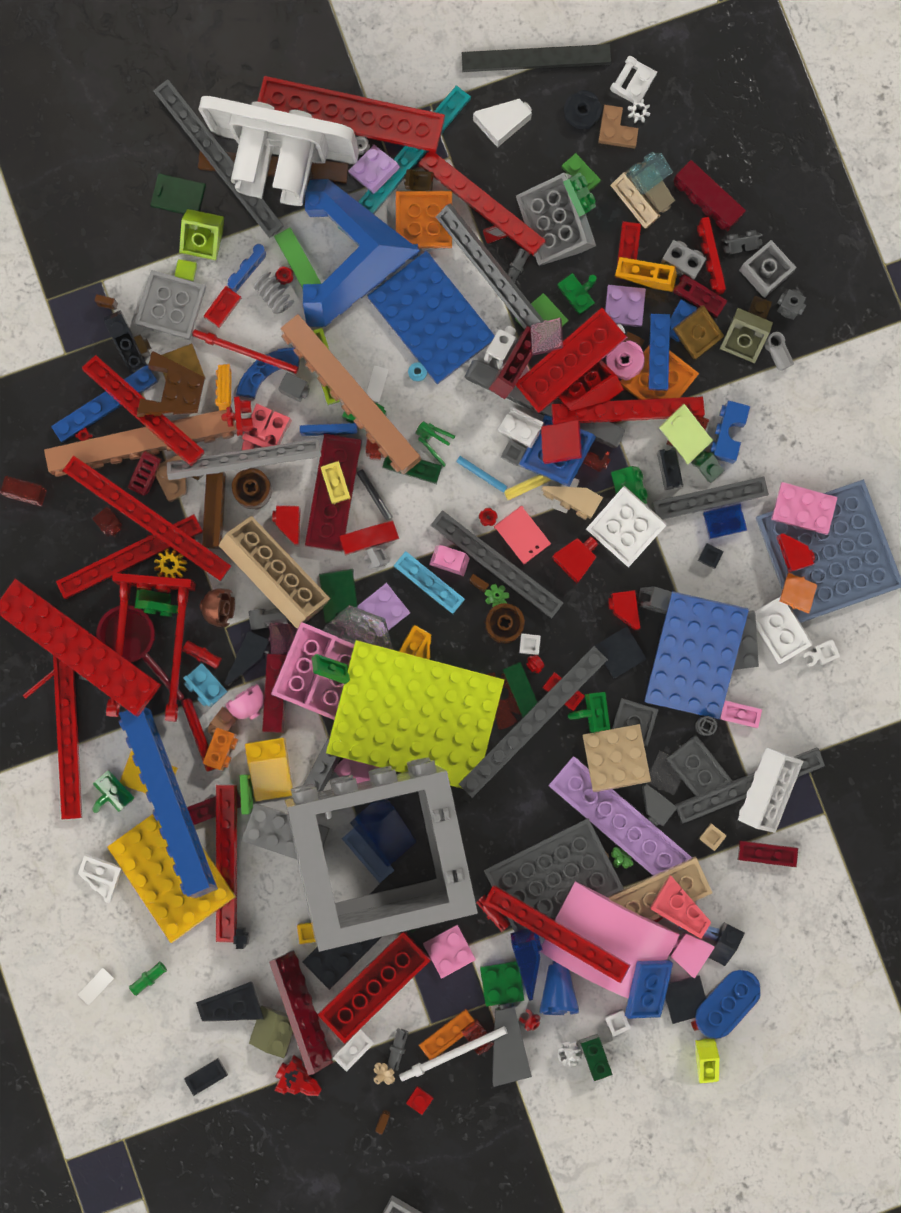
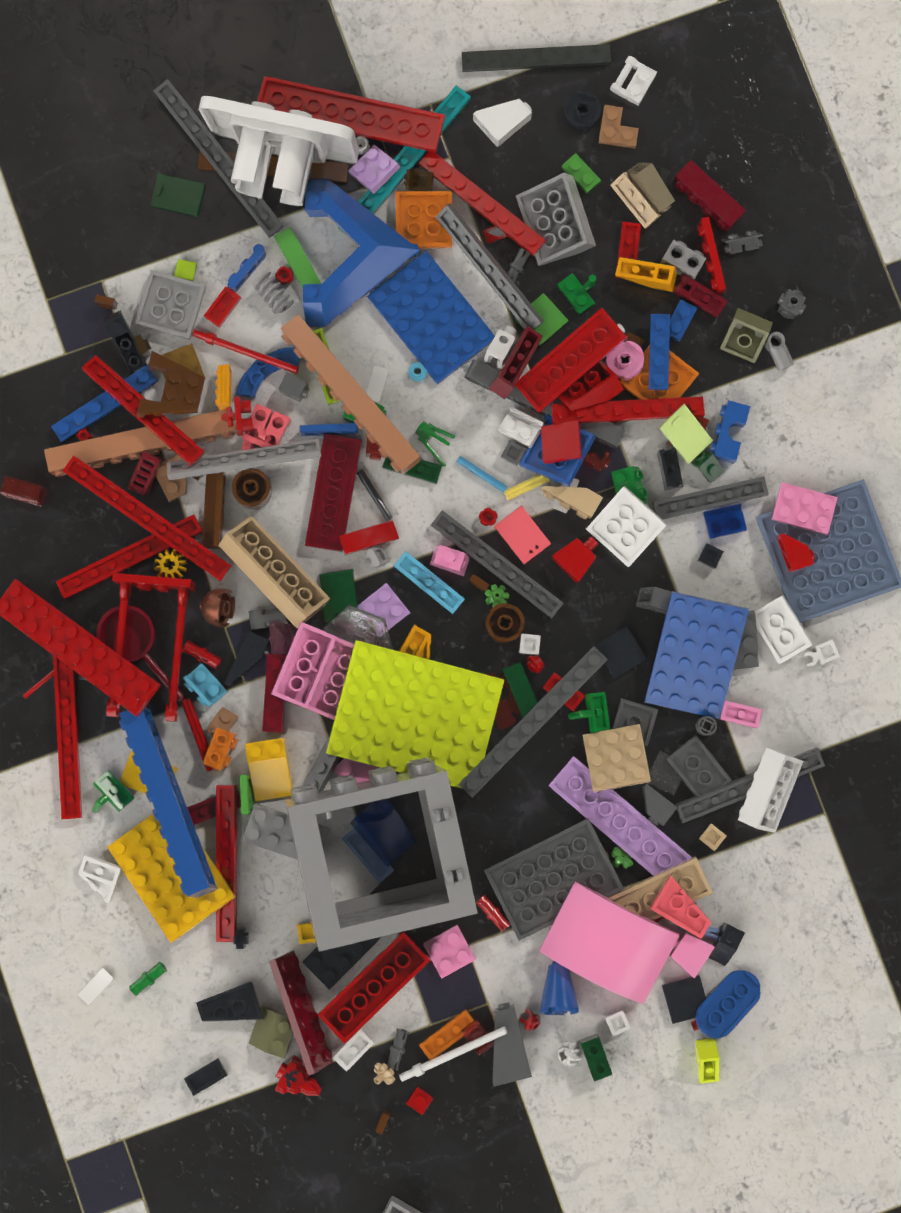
clear red bracket [92,507,123,537] -> none
green bracket [135,589,178,617] -> none
lime slope [179,209,224,260] -> none
bright pink cylinder [225,684,264,720] -> none
red slope [272,506,301,547] -> none
green plate [312,654,350,684] -> none
light yellow plate [321,461,351,504] -> none
green plate [480,961,525,1007] -> none
red plate [484,885,631,983] -> none
clear blue slope [510,929,543,1001] -> none
clear pink piece [531,318,563,356] -> none
green plate [563,172,596,217] -> none
lavender plate [605,285,646,327] -> none
red slope [608,590,640,630] -> none
blue tile [625,960,673,1019] -> none
clear light blue bracket [626,152,673,195] -> none
white gear [628,99,650,123] -> none
pearl gold tile [673,306,724,359] -> none
dark red plate [737,841,799,868] -> none
light grey brick [739,240,796,298] -> none
dark brown plate [748,296,772,319] -> none
orange piece [779,572,817,613] -> none

